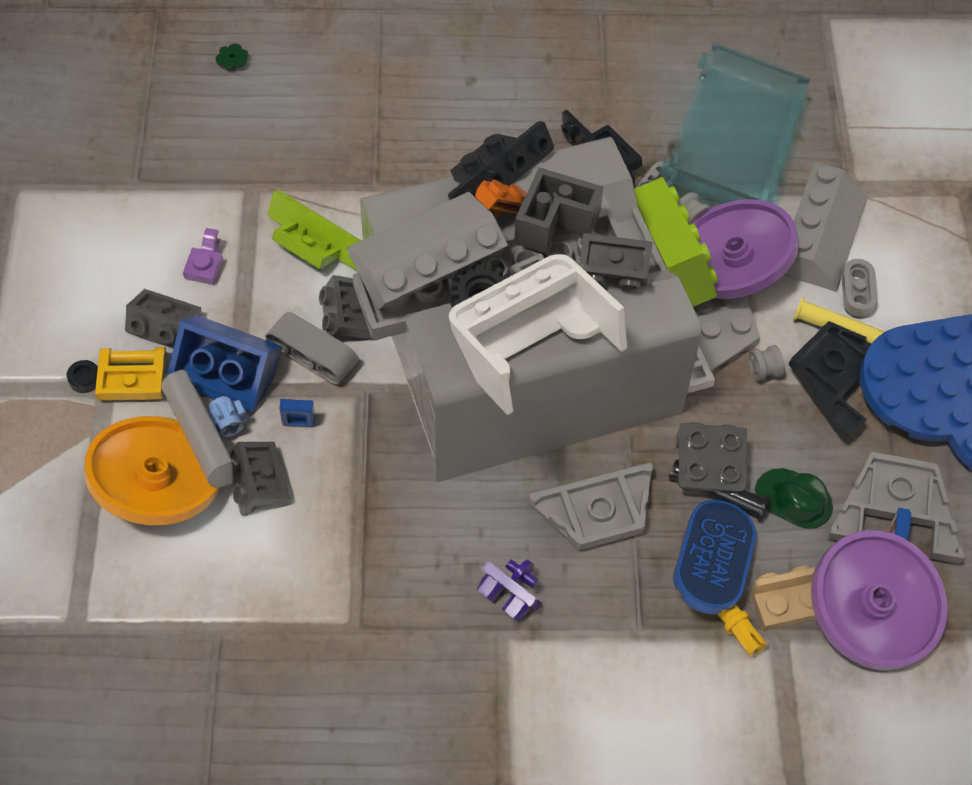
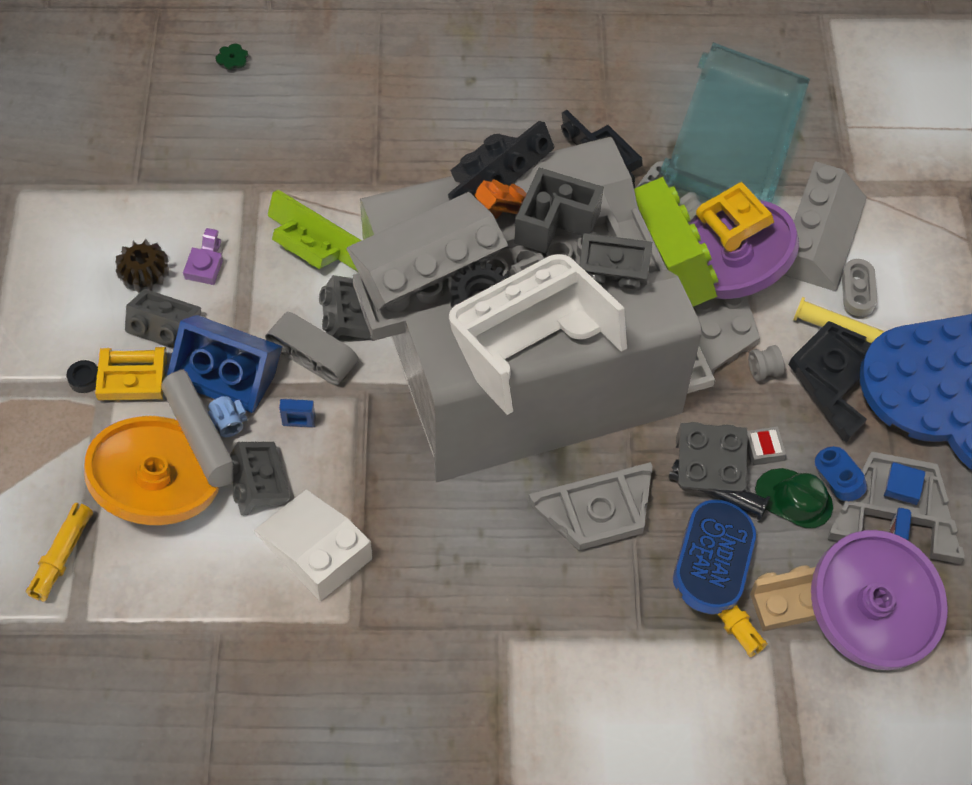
hips [477,559,543,622] -> none
none -> yellow pin [25,503,93,602]
none -> dark brown gear [115,239,169,293]
none -> white slope [254,489,372,602]
none -> yellow plate [696,181,774,251]
none -> tile [747,427,786,465]
none -> blue plate [815,446,867,501]
none -> blue tile [884,462,926,505]

